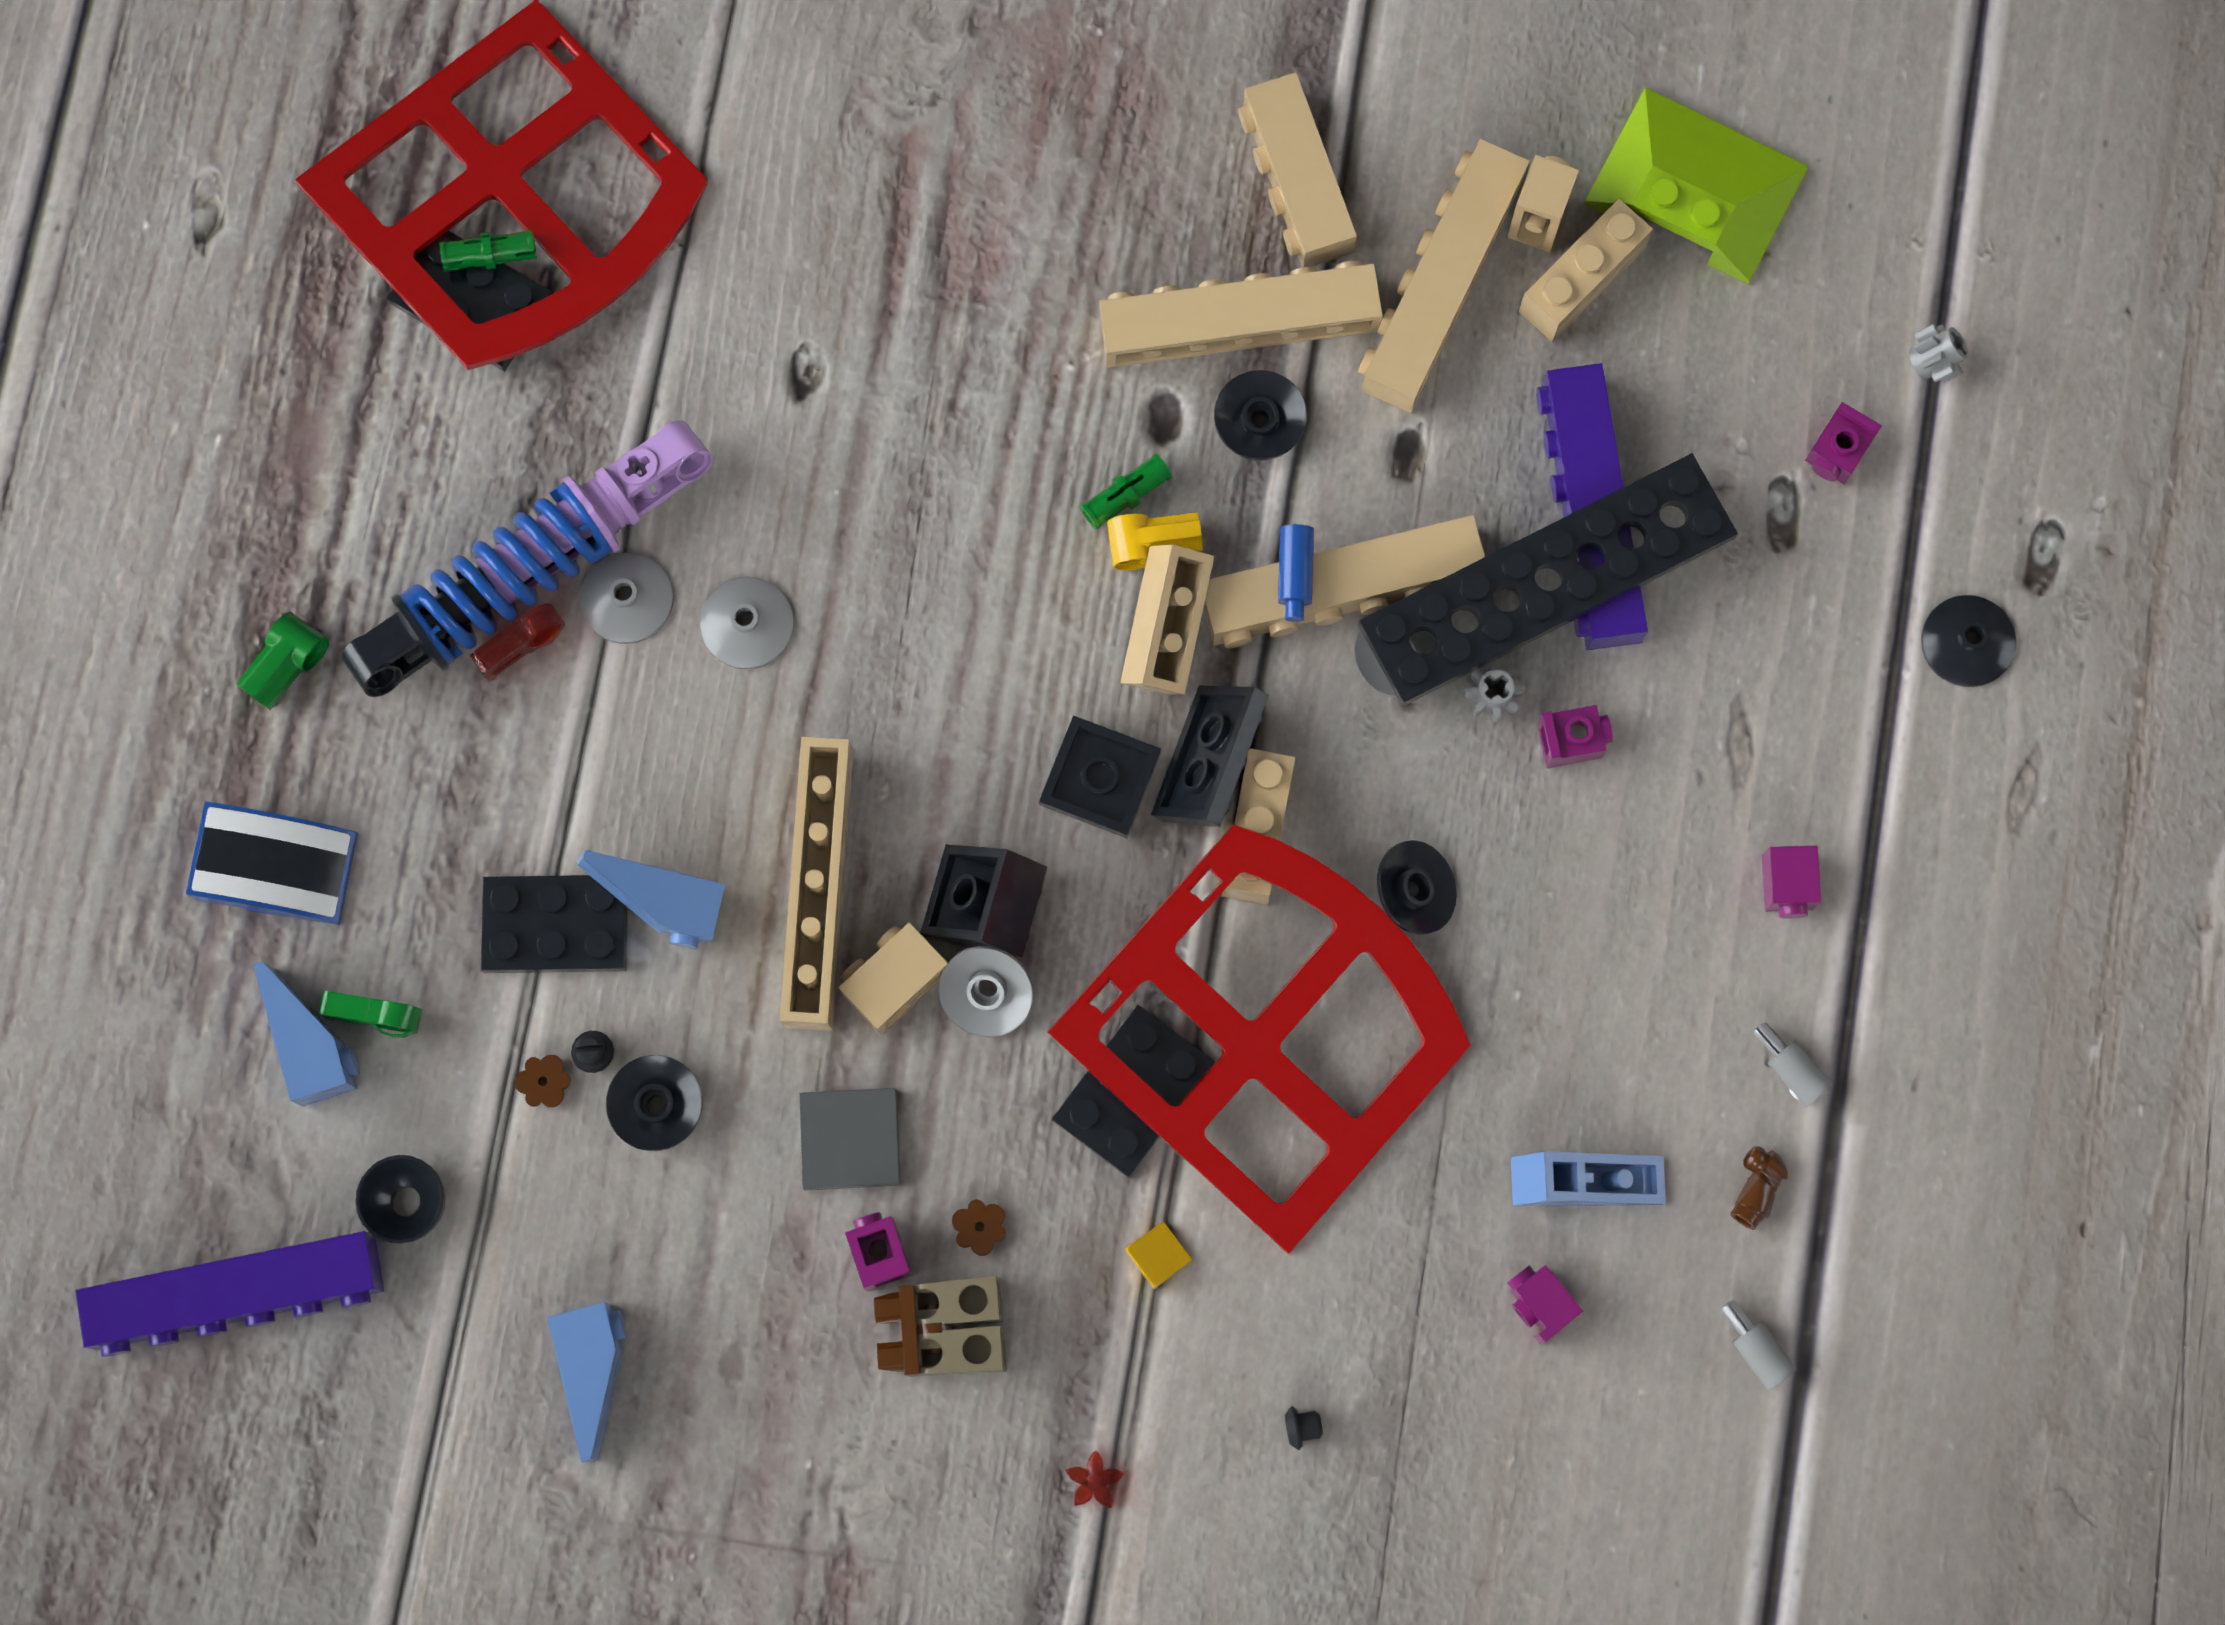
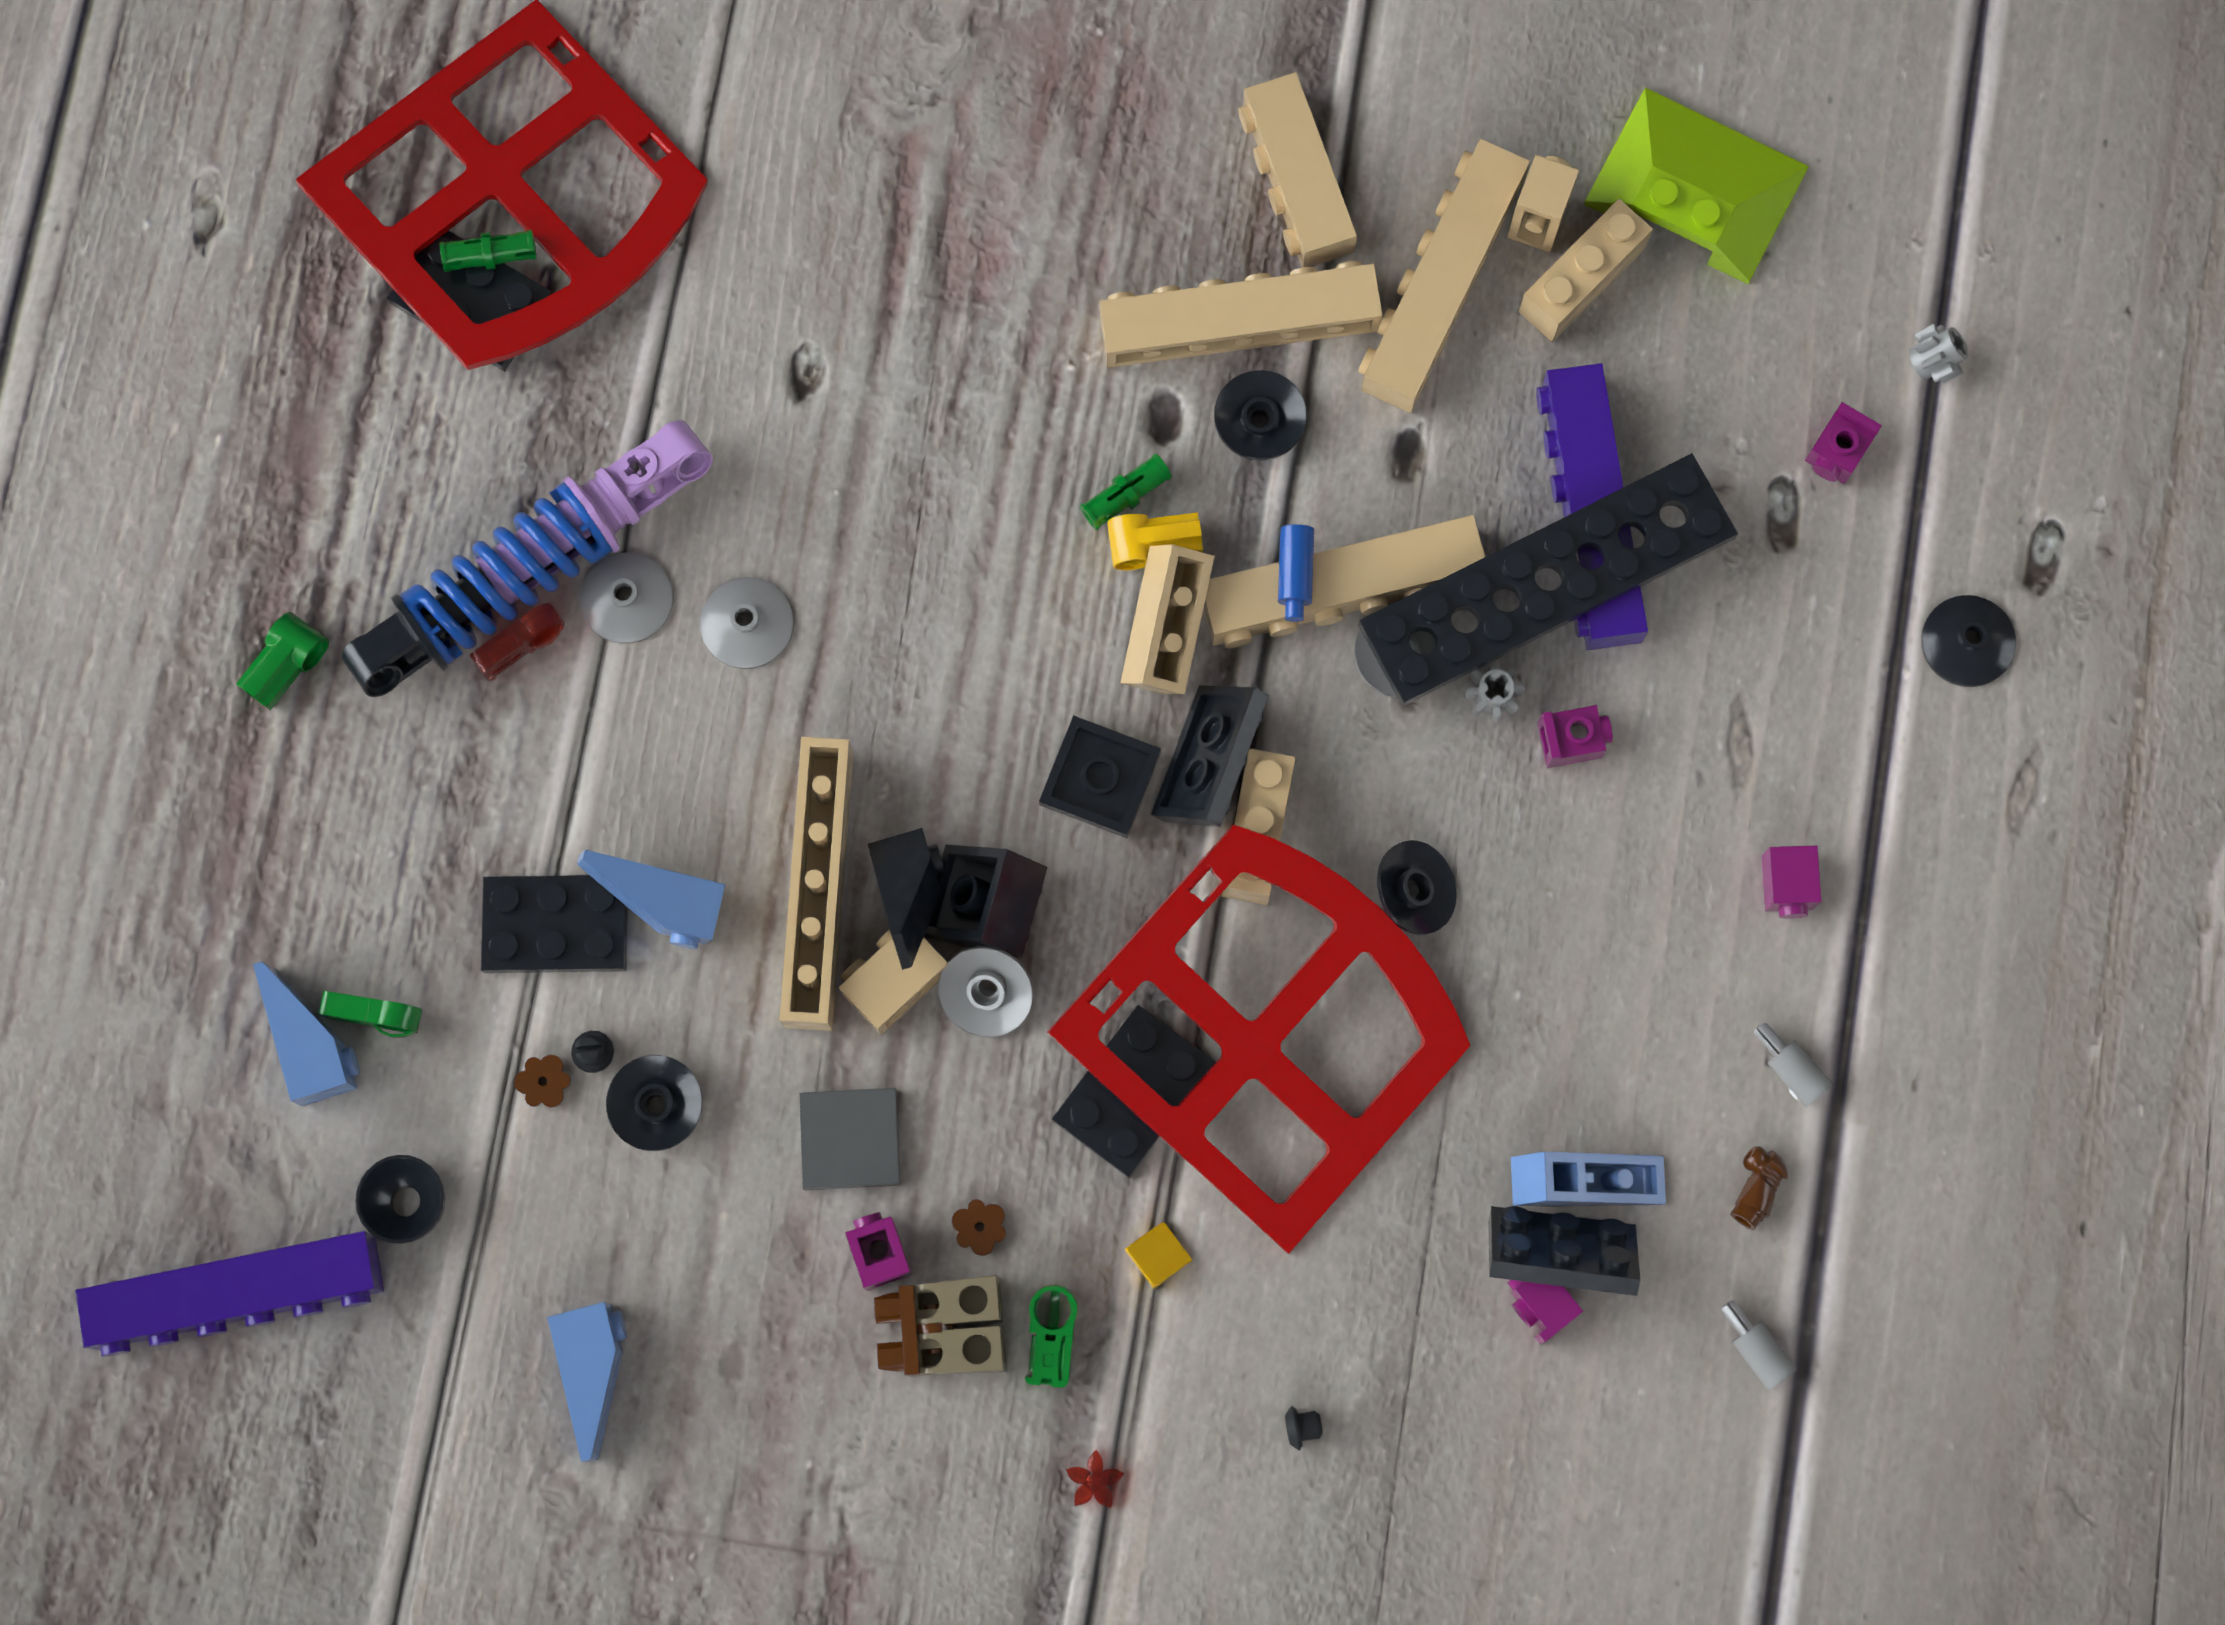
slope [186,801,358,925] -> none
none -> black slope [868,828,945,970]
none -> green piece [1025,1284,1078,1388]
none -> black plate [1488,1206,1640,1296]

